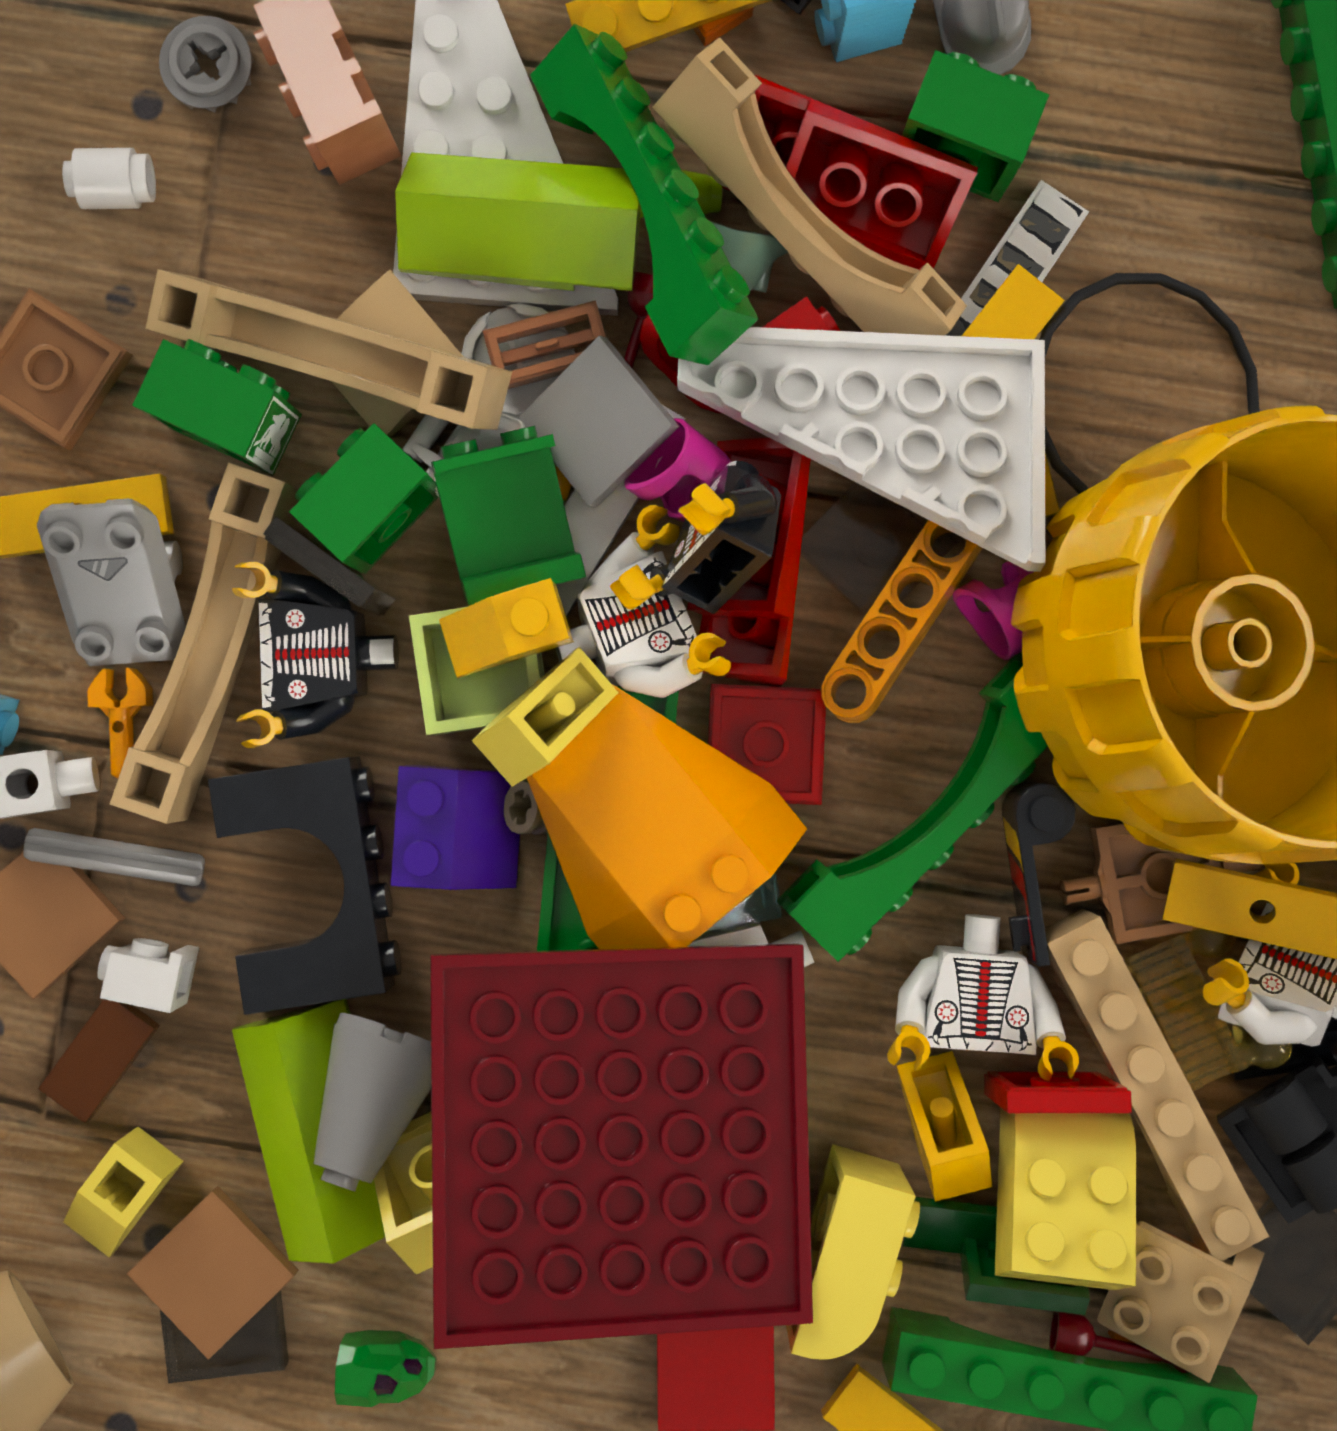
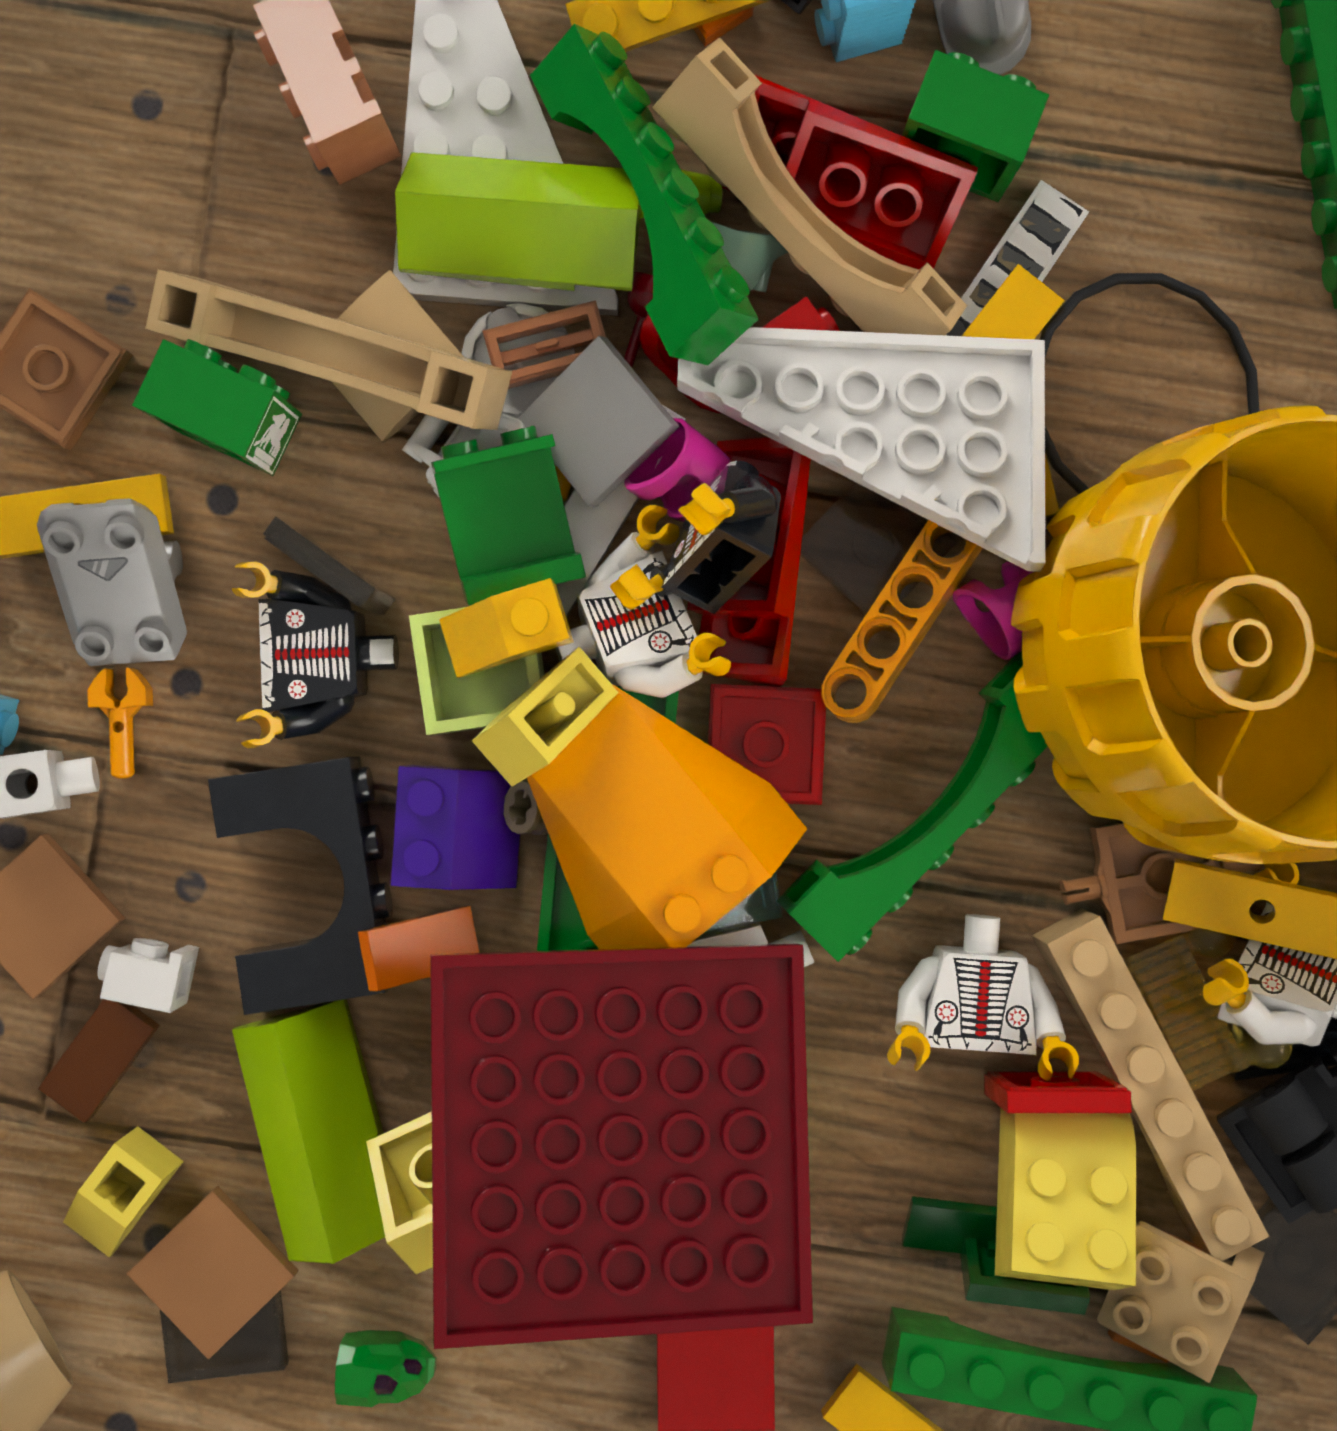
light grey axle [23,828,205,886] -> none
white brick [62,148,156,209] -> none
tan arch [110,462,298,824] -> none
light grey gear [159,16,255,113] -> none
green brick [289,423,439,574] -> none
light grey cone [313,1013,431,1191] -> none
light yellow brick [786,1144,920,1360] -> none
yellow slope [896,1051,992,1202] -> none
black door [1002,782,1076,967] -> none
dark red hinge [1049,1311,1190,1374] -> none
none -> orange tile [358,906,479,991]

